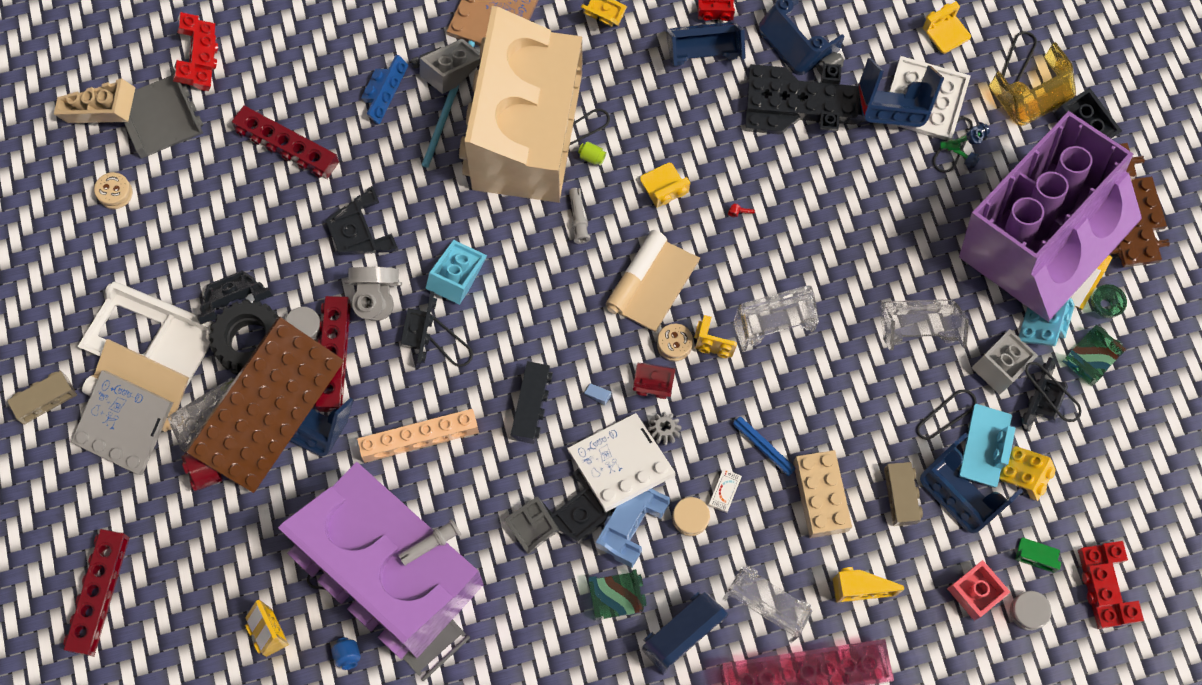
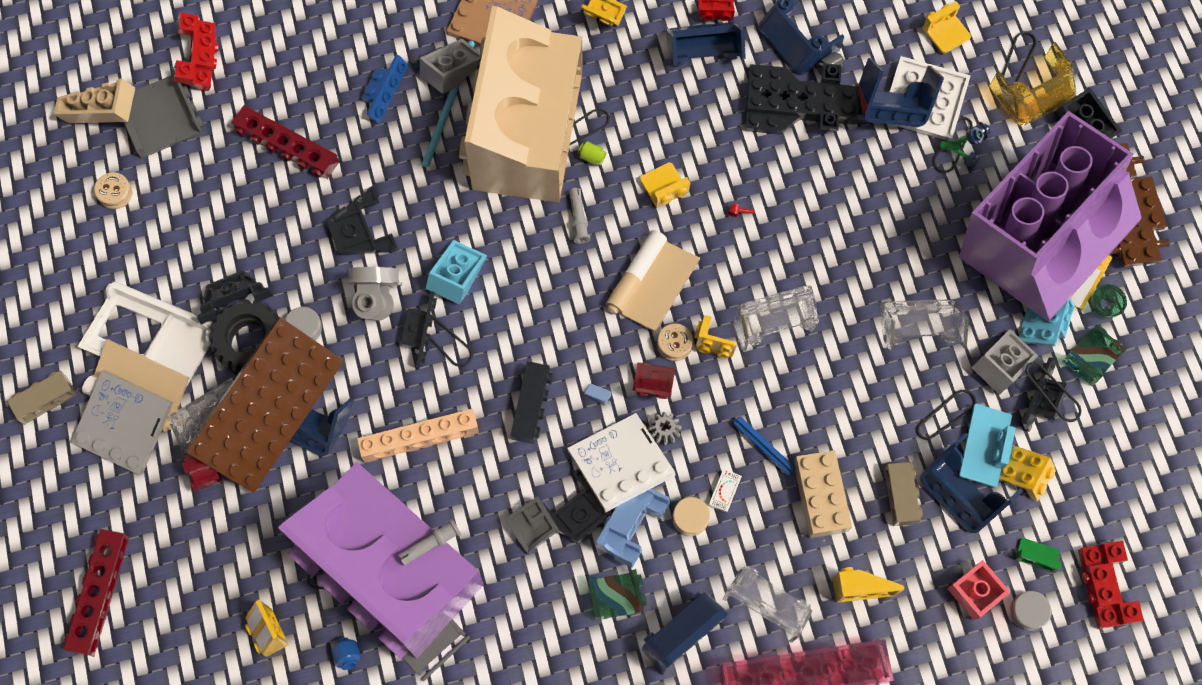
dark red brick [314,296,351,412] -> none

